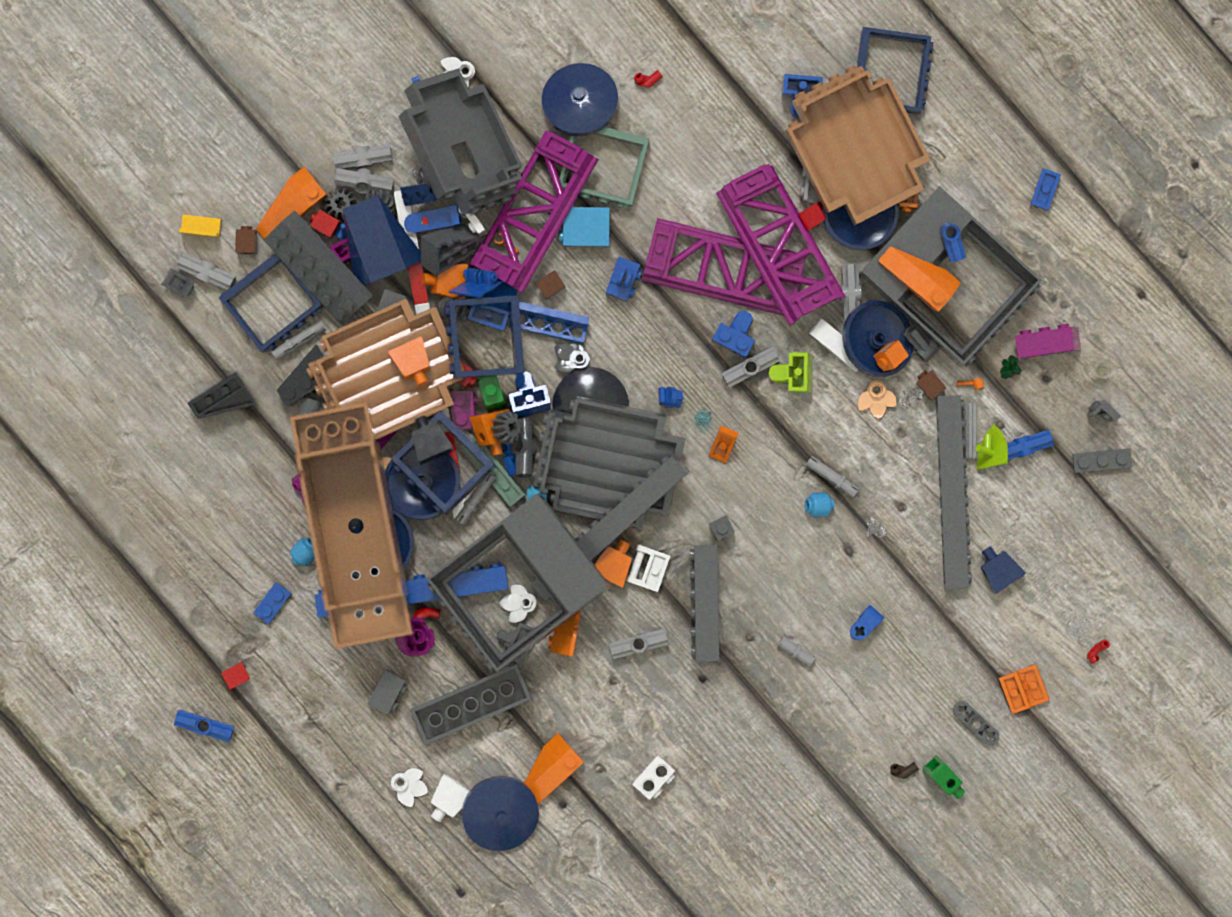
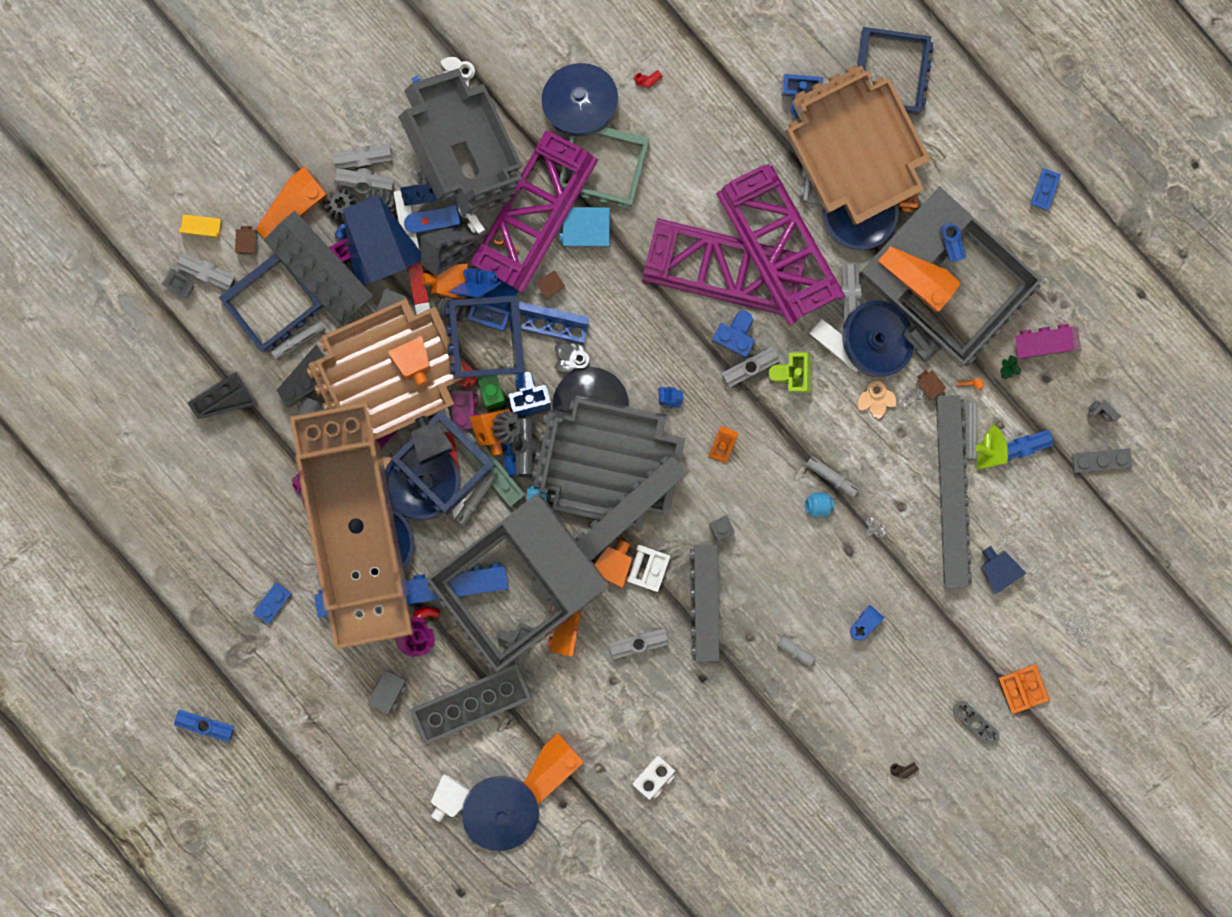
red panel [221,661,250,690] -> none
dark azure head [290,538,315,566] -> none
red brick [309,210,341,239] -> none
white plate [391,768,428,807] -> none
white plate [500,585,537,623] -> none
blue brick [605,257,643,302] -> none
clear light blue plate [694,408,711,426] -> none
red panel [798,202,827,231] -> none
orange brick [874,340,909,372] -> none
green torso [923,755,965,799] -> none
red arm [1086,639,1110,664] -> none

